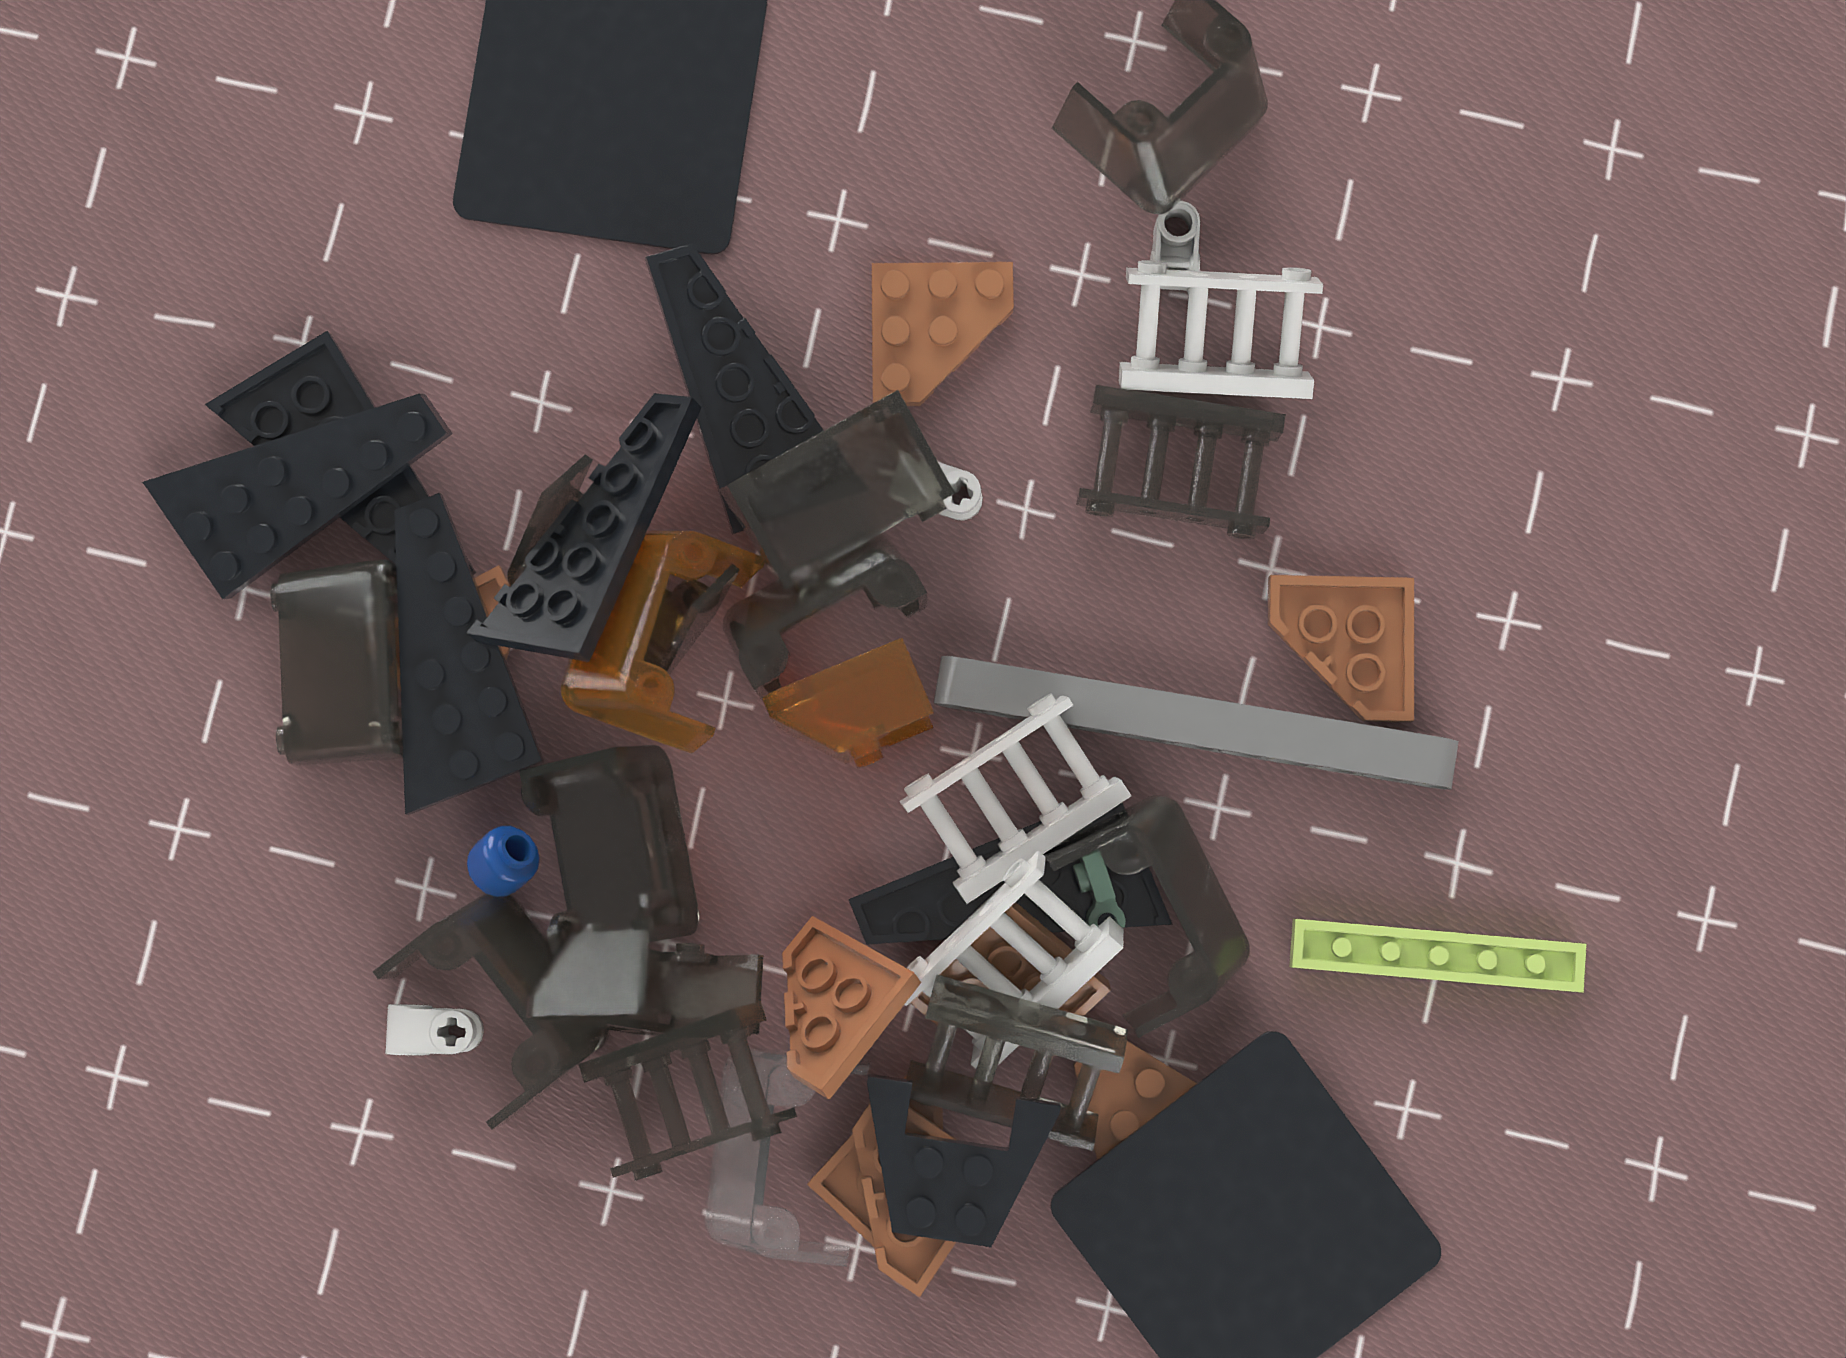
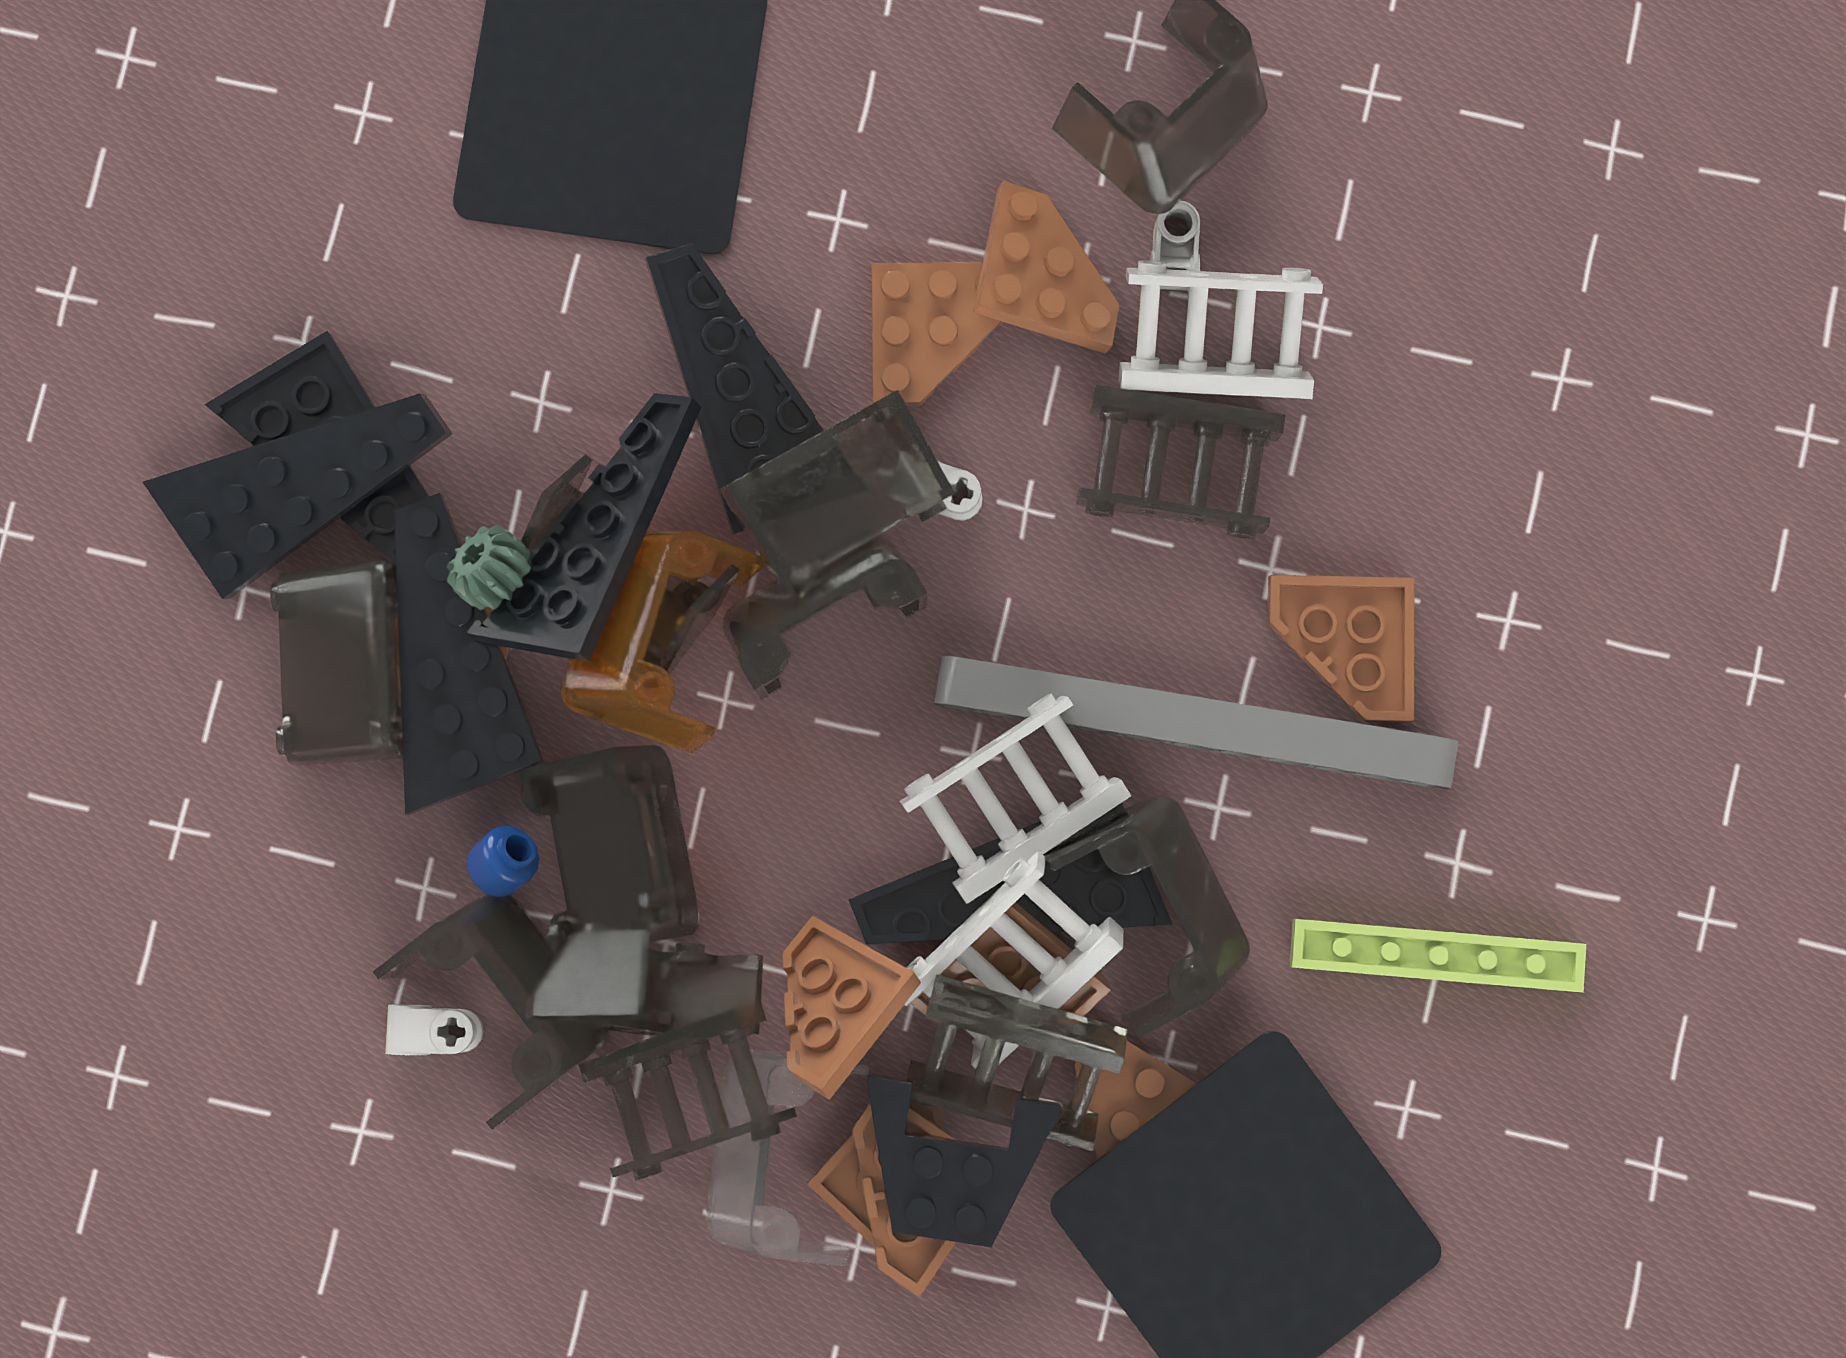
clear orange windscreen [762,638,934,769] -> none
sand green plate [1073,843,1125,927] -> none
none -> sand green gear [447,525,531,610]
none -> nougat plate [973,180,1119,354]

